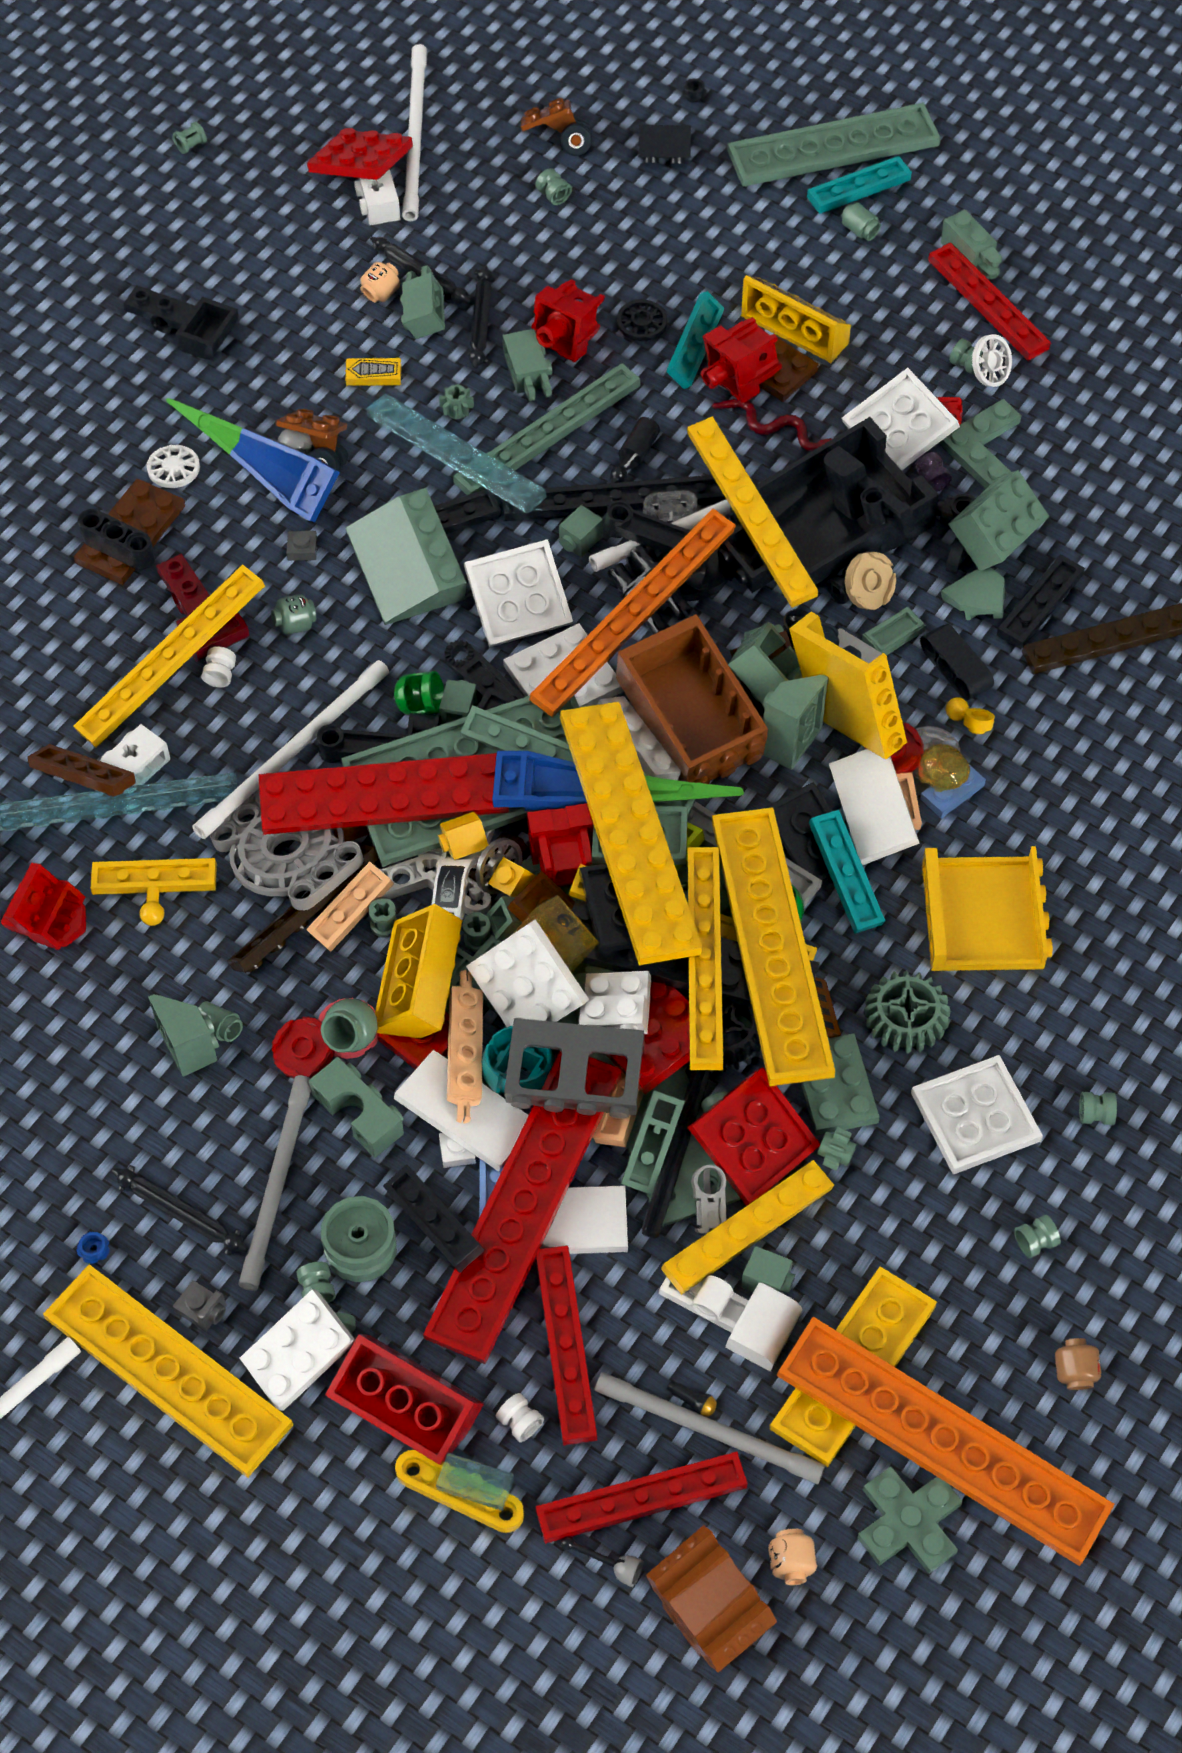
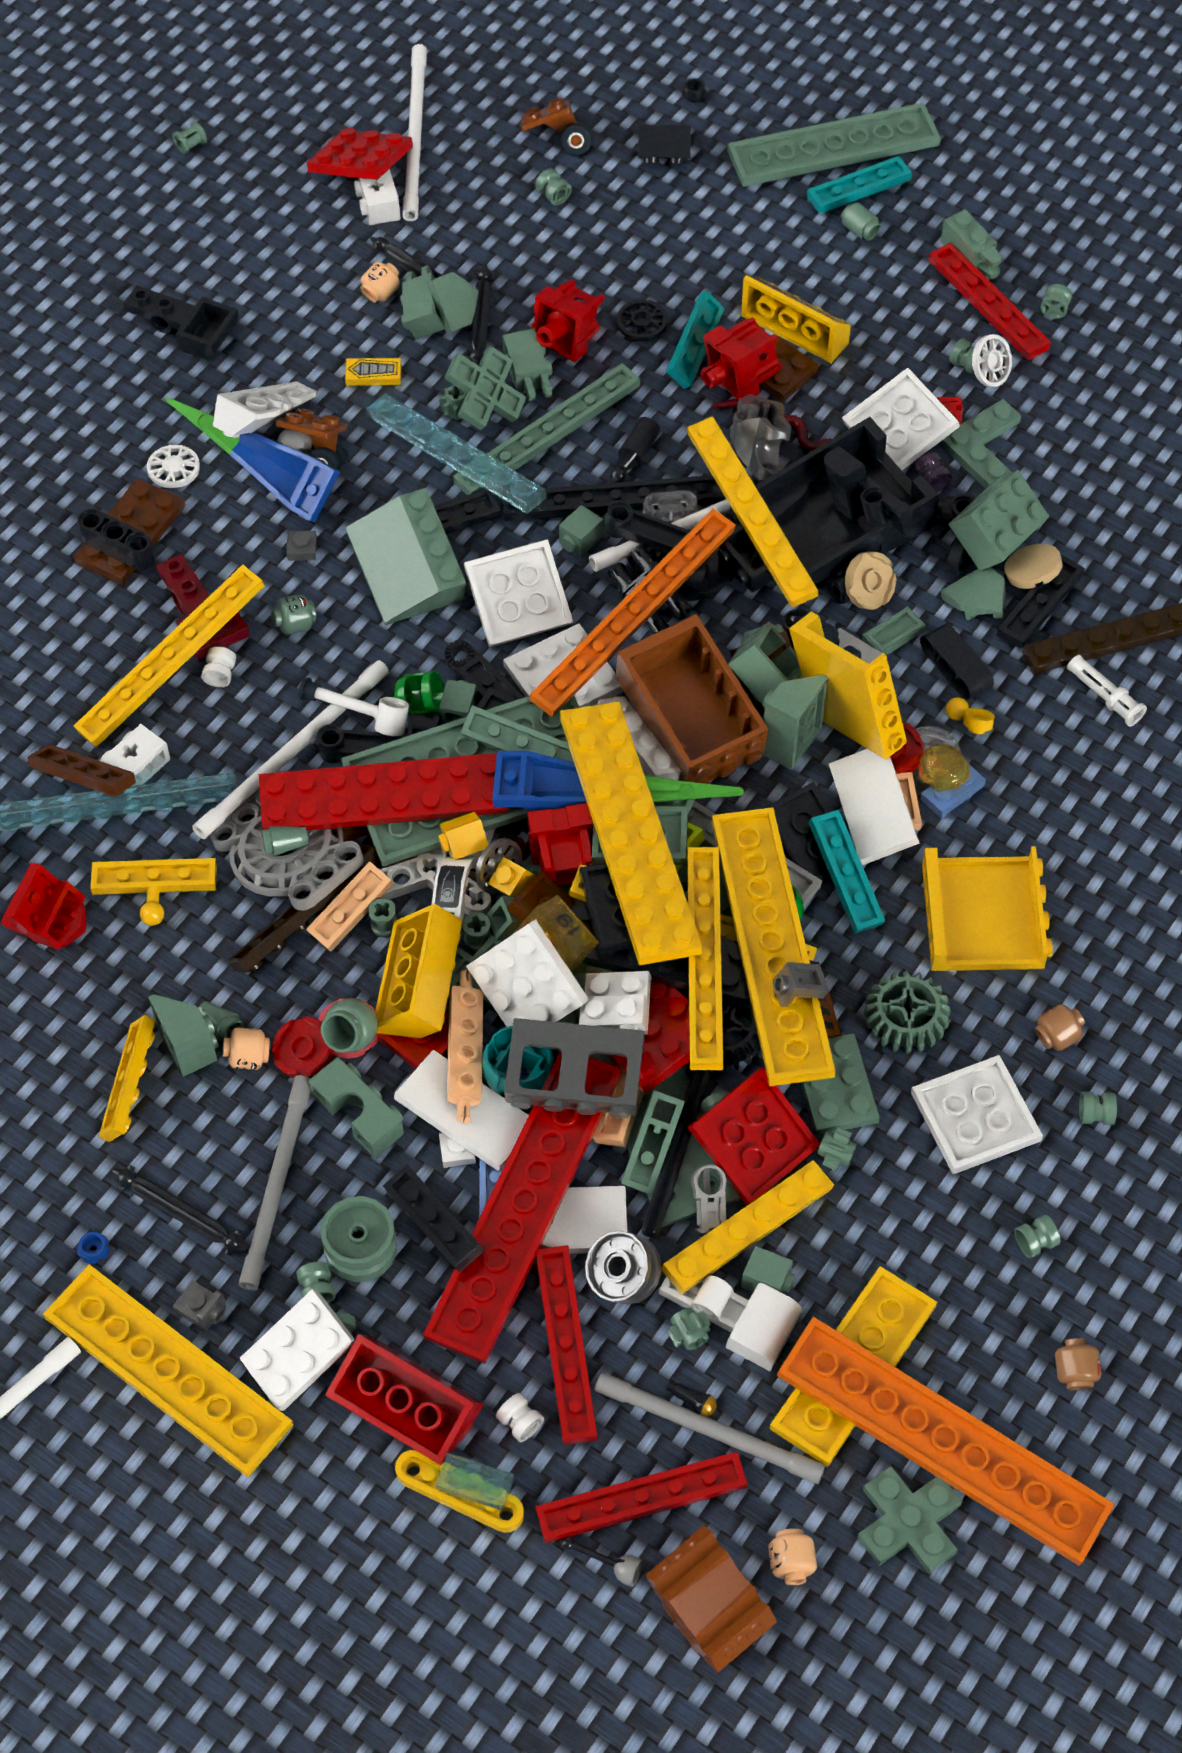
none -> yellow plate [98,1015,156,1142]
none -> white wedge [213,382,316,438]
none -> light nougat head [222,1027,270,1070]
none -> sand green cone [262,826,308,856]
none -> white piece [298,677,409,736]
none -> sand green slope [427,272,478,333]
none -> sand green plate [444,346,526,430]
none -> flat silver wheel [585,1230,662,1305]
none -> sand green gear [668,1308,711,1350]
none -> flat silver piece [729,394,792,480]
none -> flat silver bracket [772,962,829,1007]
none -> tan tile [1004,544,1062,589]
none -> medium nougat head [1035,1004,1085,1052]
none -> sand green wheel [1041,284,1072,319]
none -> white pin [1067,655,1147,727]

